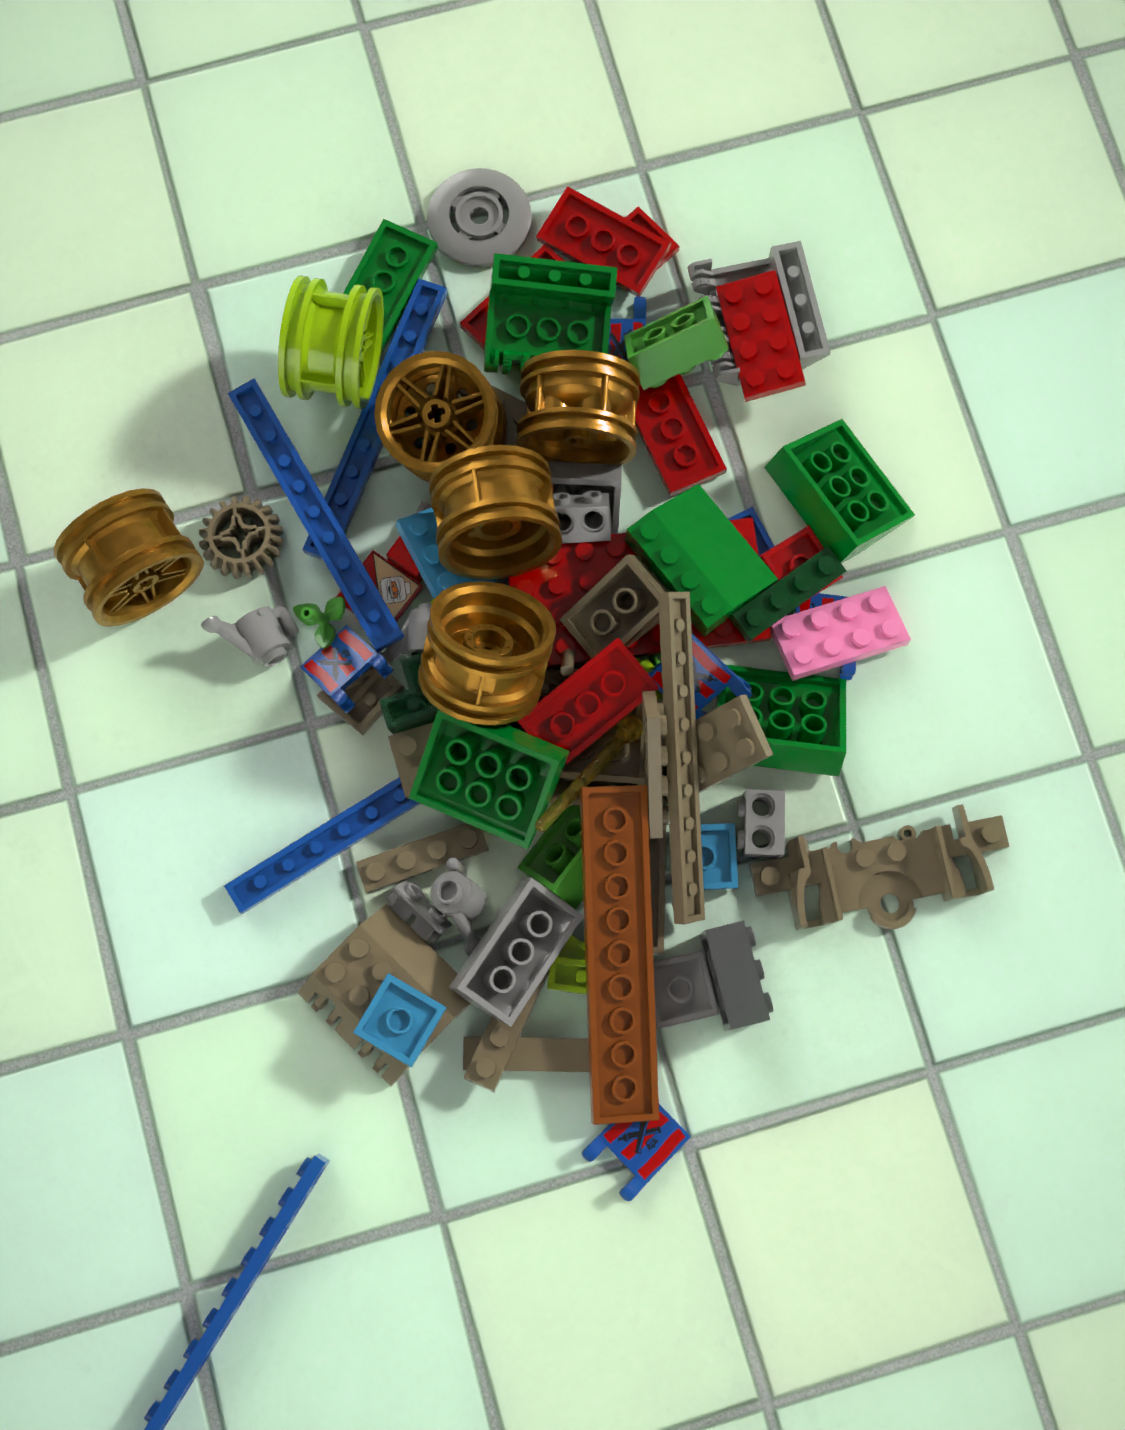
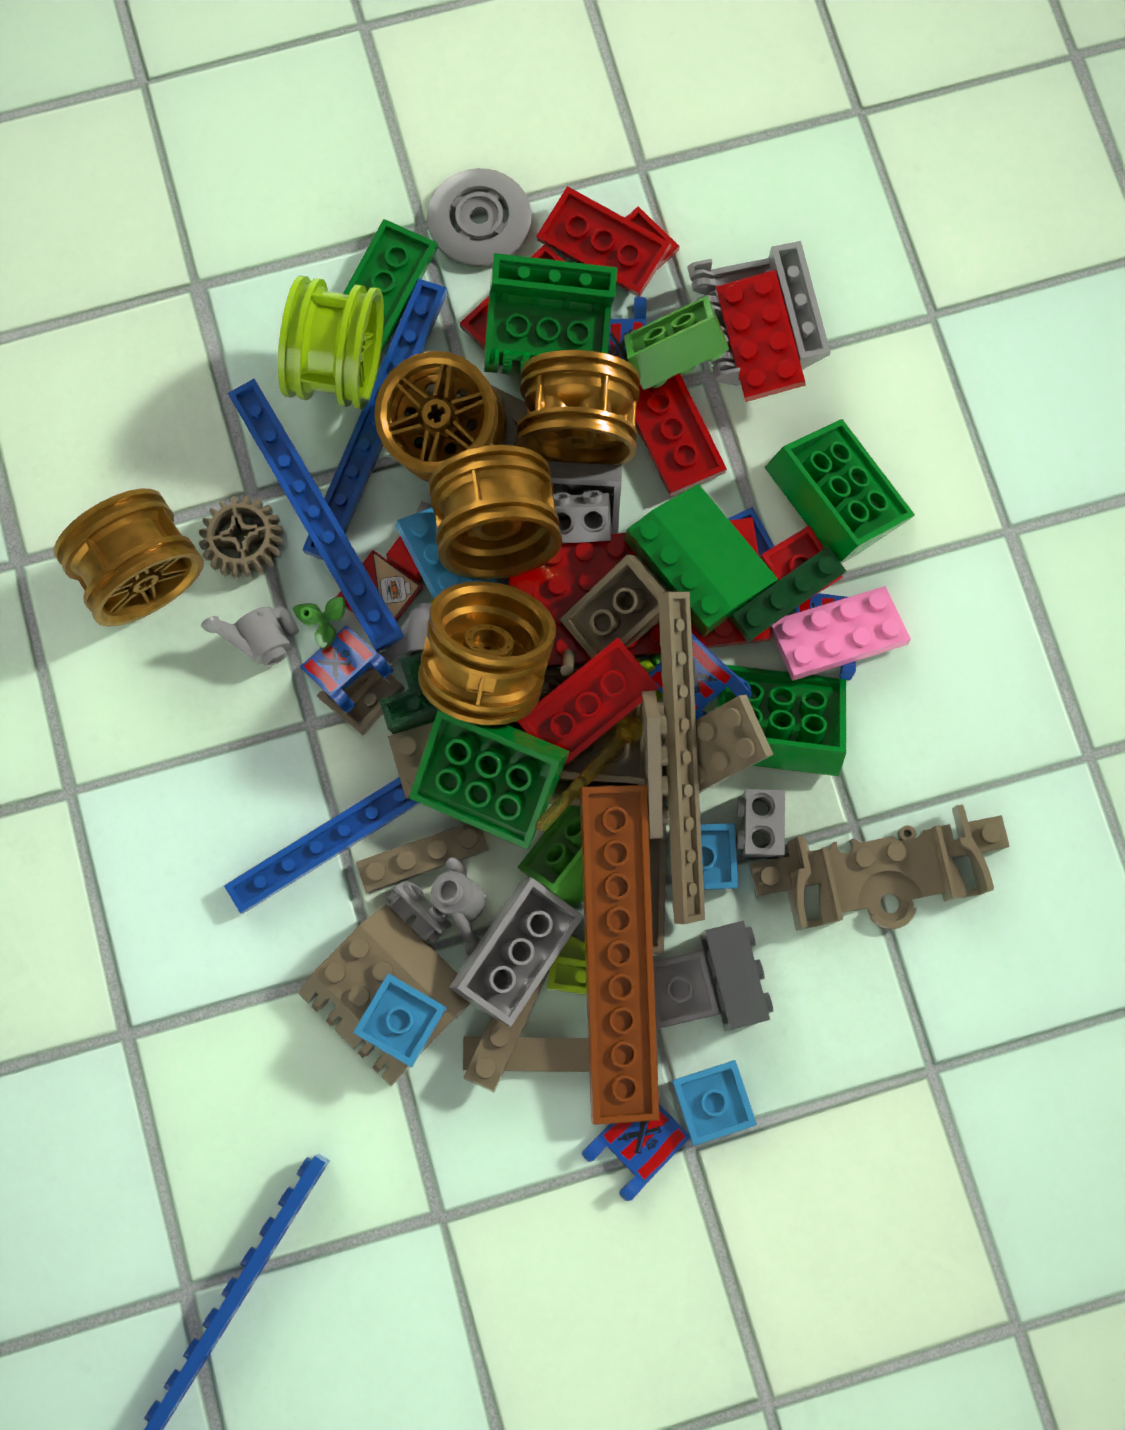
none -> dark azure plate [672,1060,757,1146]

